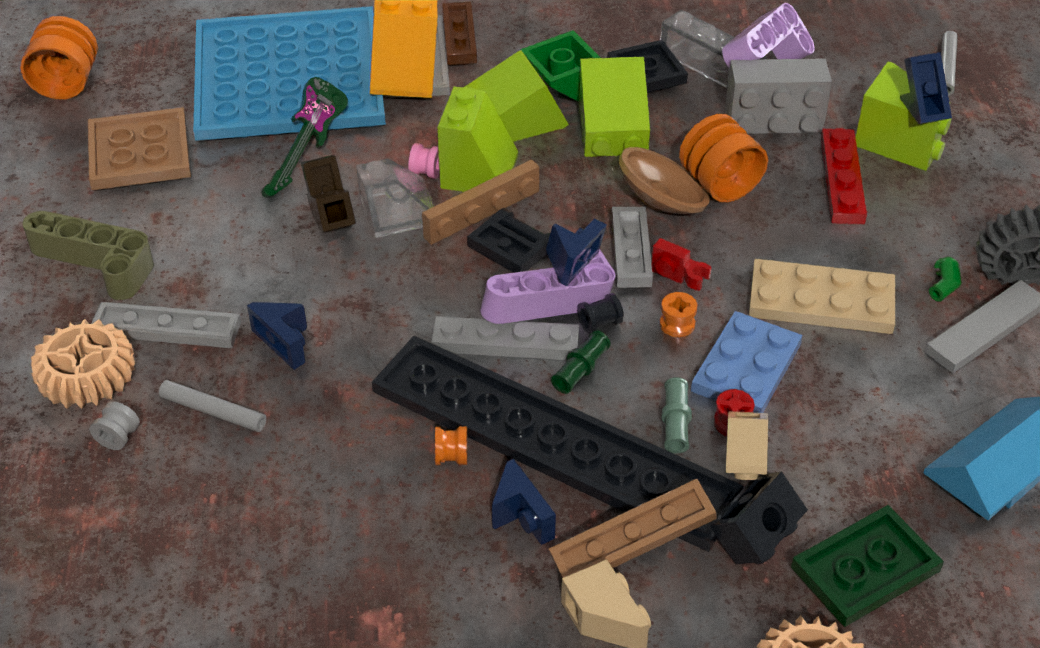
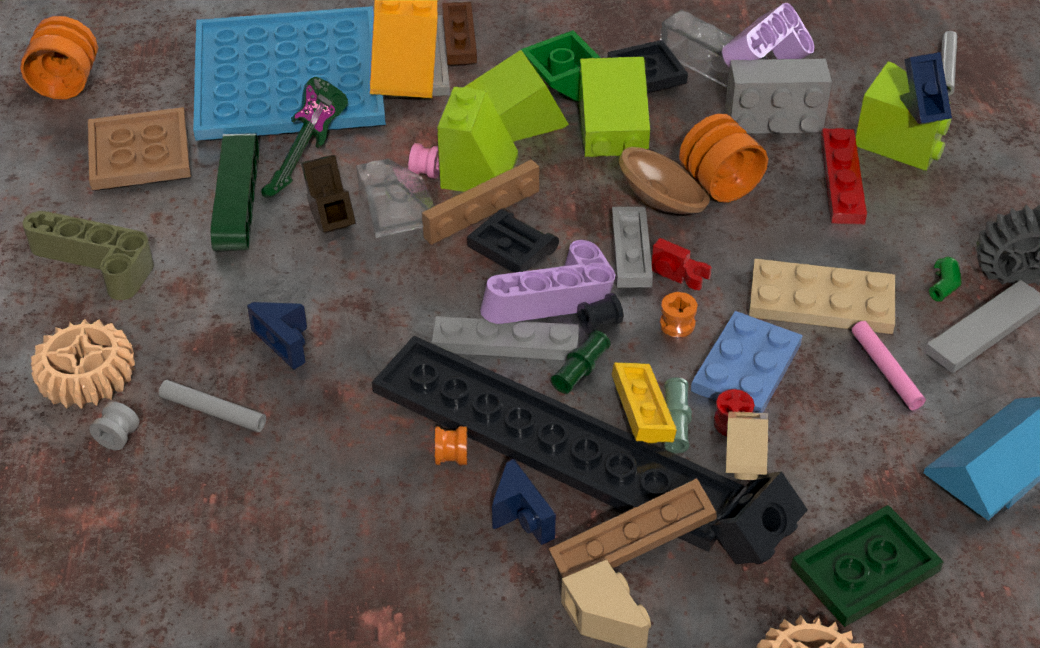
light grey tile [91,302,241,348] -> none
dark blue slope [546,218,607,286] -> none
none -> dark green beam [210,133,259,251]
none -> yellow plate [611,362,677,443]
none -> bright pink piece [852,321,926,410]

